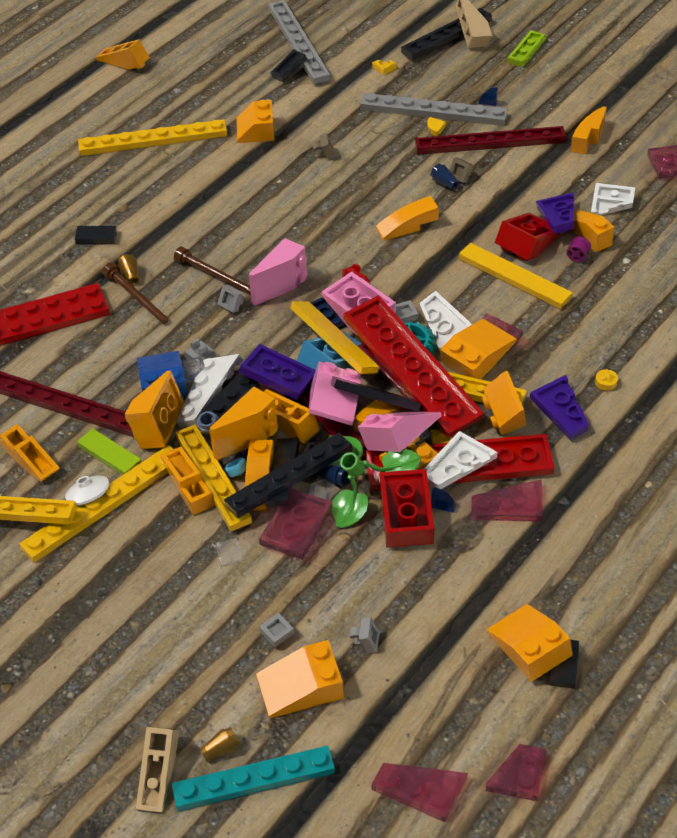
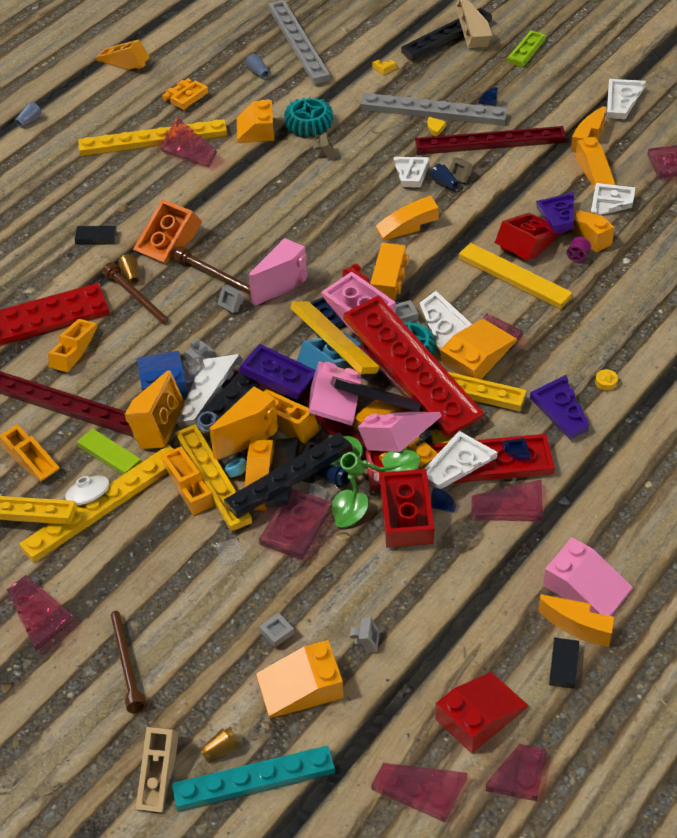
black tile [270,49,307,82] -> none
light orange slope [482,371,526,435] -> none
light orange slope [486,604,573,682] -> none
none -> clear pink wing [7,575,74,651]
none -> sand blue cone [15,102,42,128]
none -> light orange slope [48,319,98,372]
none -> reddish brown piece [111,611,147,713]
none -> orange slope [133,199,202,264]
none -> clear pink wing [160,117,217,168]
none -> light orange plate [162,78,209,110]
none -> sand blue cone [245,54,270,79]
none -> teal gear [284,97,334,138]
none -> light orange brick [370,243,409,301]
none -> white wing [394,157,430,188]
none -> red slope [435,672,528,754]
none -> clear blue tile [502,438,530,460]
none -> light orange slope [539,594,614,647]
none -> bright pink slope [543,537,633,616]
none -> light orange slope [575,137,615,189]
none -> white wing [607,79,646,119]

